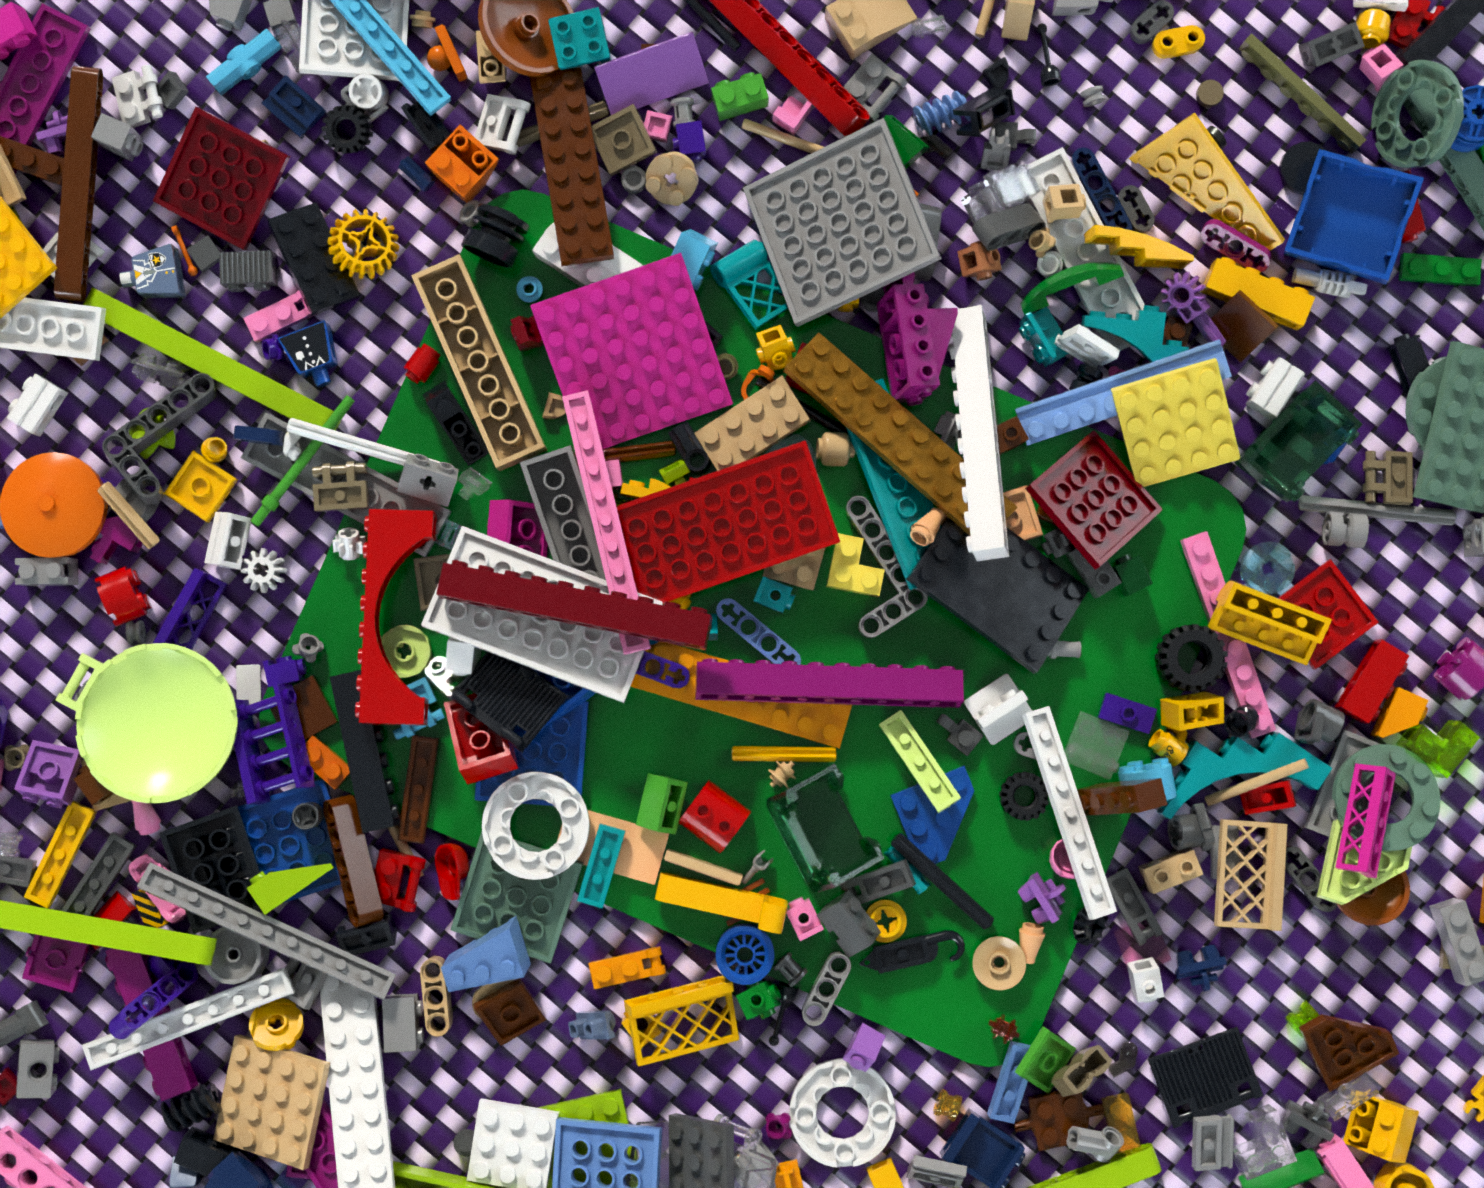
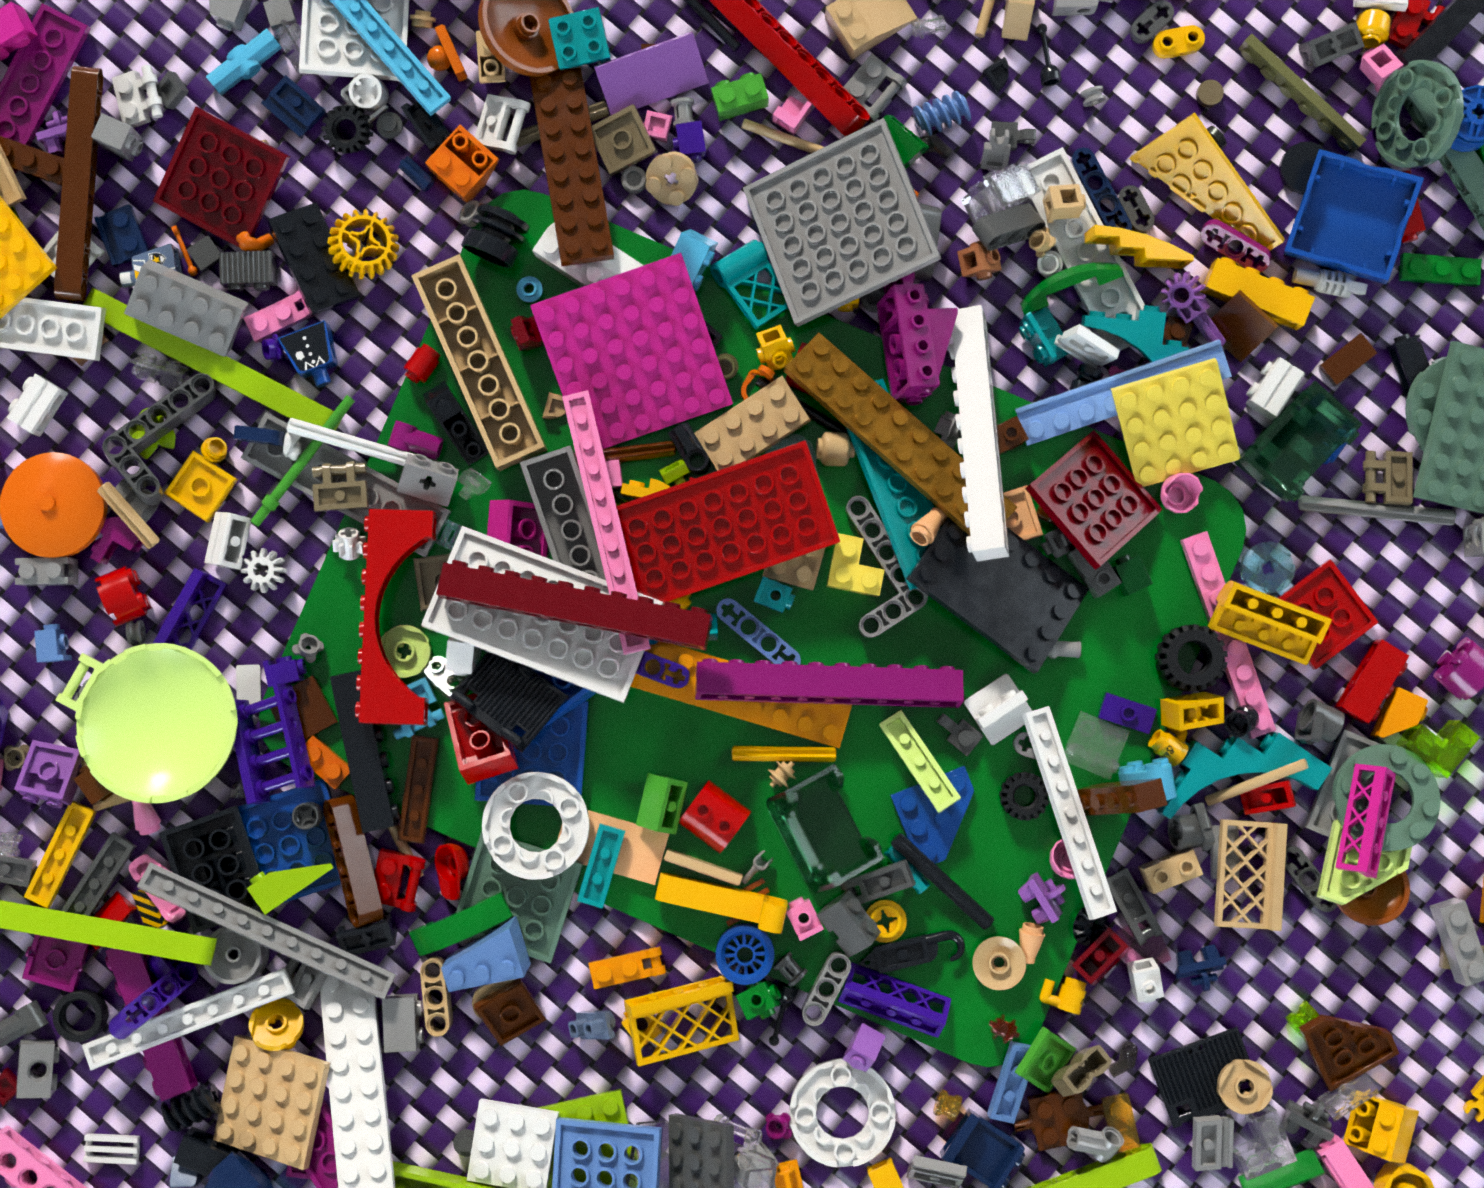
black window [953,88,1016,137] -> none
light grey wheel [1322,511,1369,548] -> none
none -> medium blue brick [34,624,72,663]
none -> black tyre [53,989,109,1042]
none -> white tile [83,1133,140,1165]
none -> dark blue plate [94,204,149,268]
none -> light grey brick [124,259,249,357]
none -> orange arm [236,231,275,252]
none -> dark grey plate [376,112,403,139]
none -> magenta piece [387,420,444,460]
none -> green slope [409,892,513,956]
none -> dark purple fence [838,962,951,1038]
none -> yellow piece [1039,976,1087,1015]
none -> dark red brick [1072,927,1132,986]
none -> bright pink hair [1160,473,1203,513]
none -> tan plate [1217,1059,1273,1114]
none -> reddish brown tile [1318,333,1377,386]

